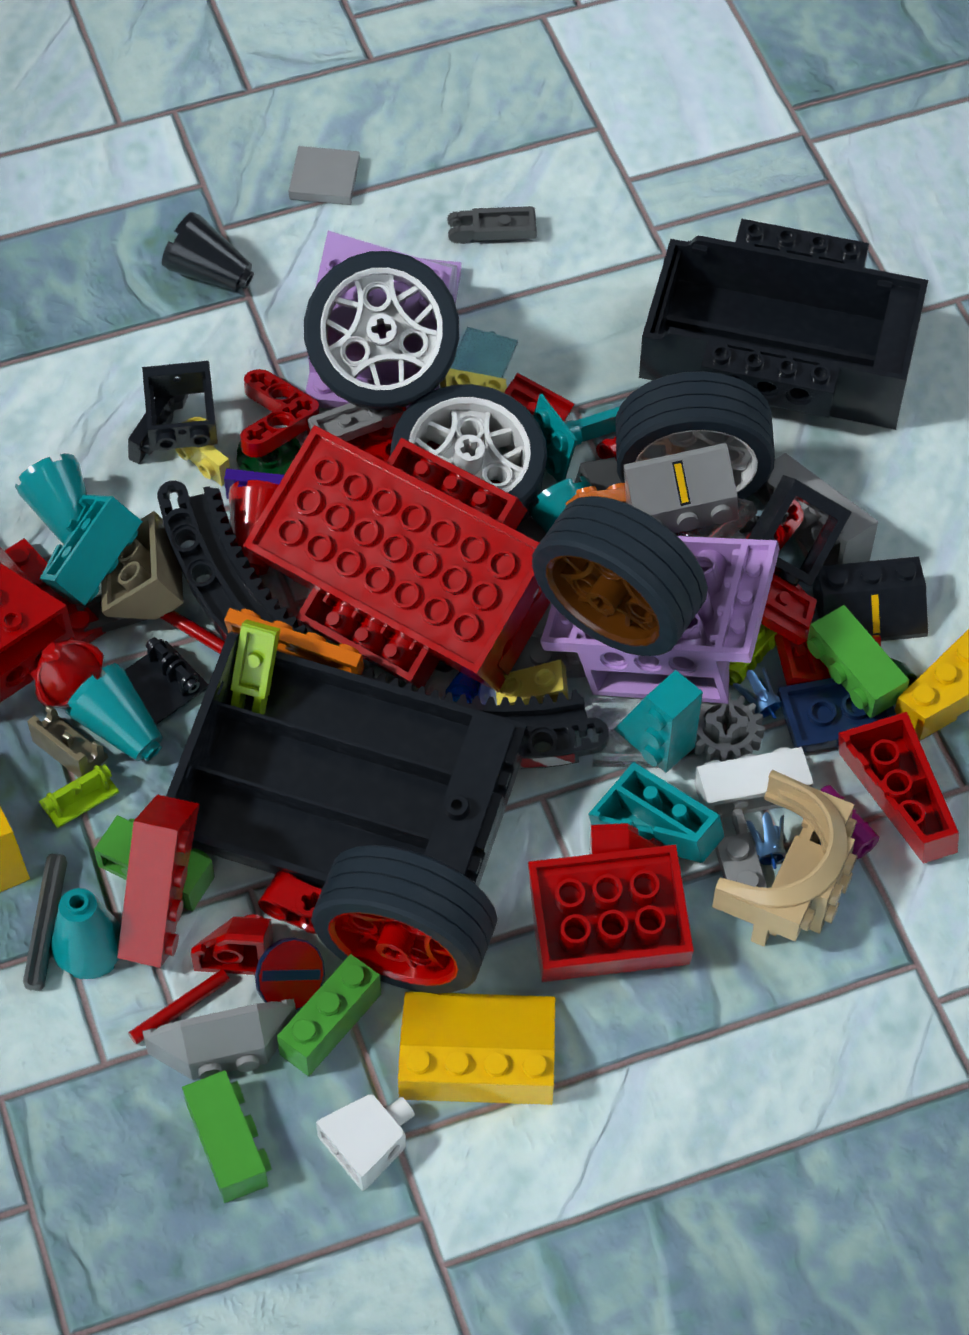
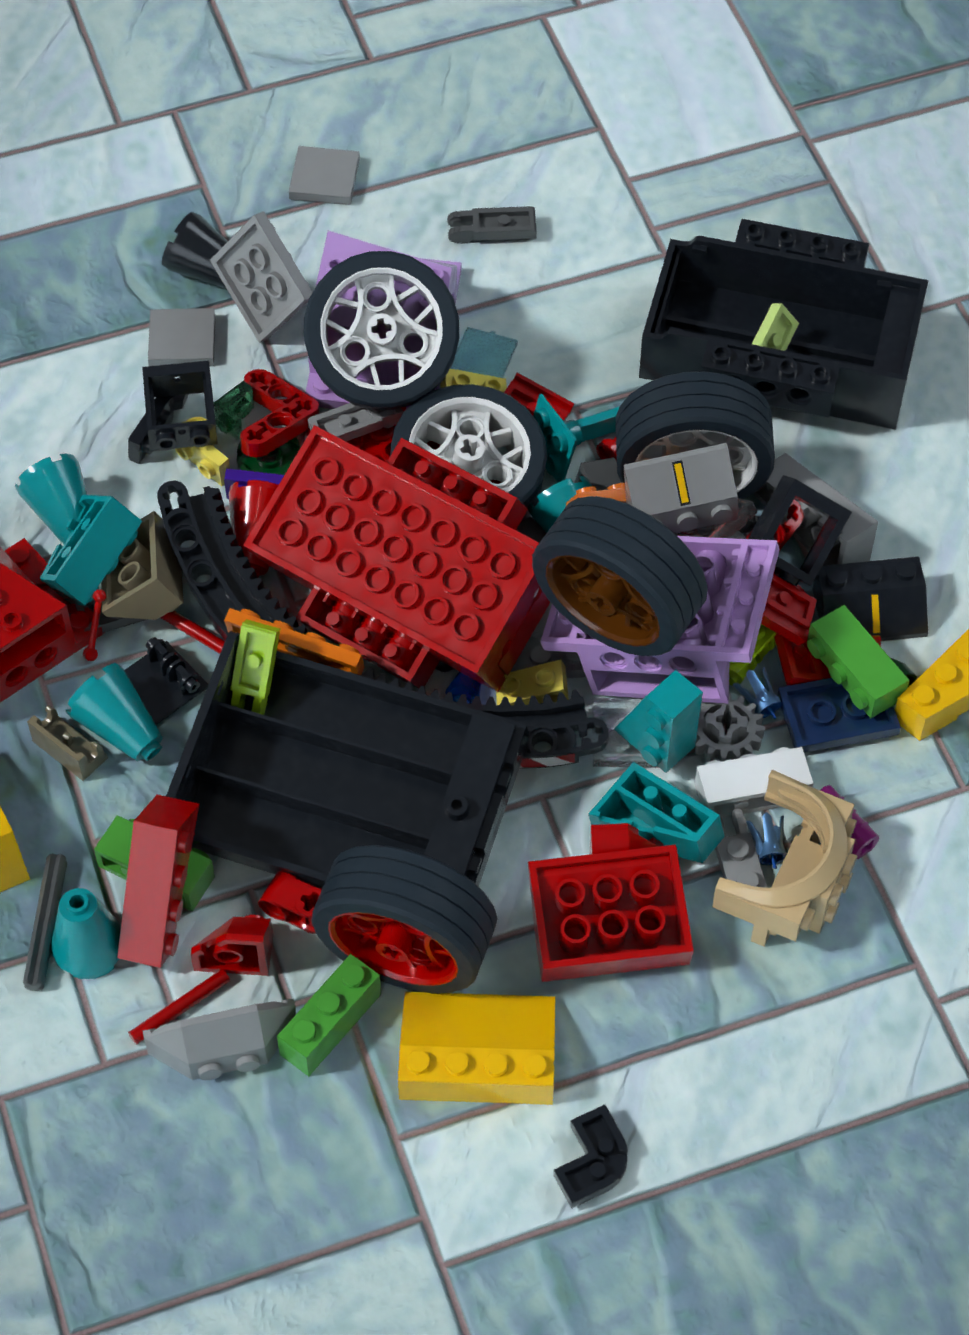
red helmet [29,636,104,708] -> none
lime hinge [38,765,120,829] -> none
bright green brick [182,1070,272,1203] -> none
red piece [255,937,325,1010] -> none
white torso [316,1094,415,1191] -> none
red wedge [838,712,959,864] -> none
none -> red hinge [83,589,107,661]
none -> light grey tile [148,308,215,366]
none -> light grey plate [210,211,313,343]
none -> clear green bracket [214,380,254,440]
none -> black plate [553,1104,628,1209]
none -> yellowish green plate [752,303,799,351]

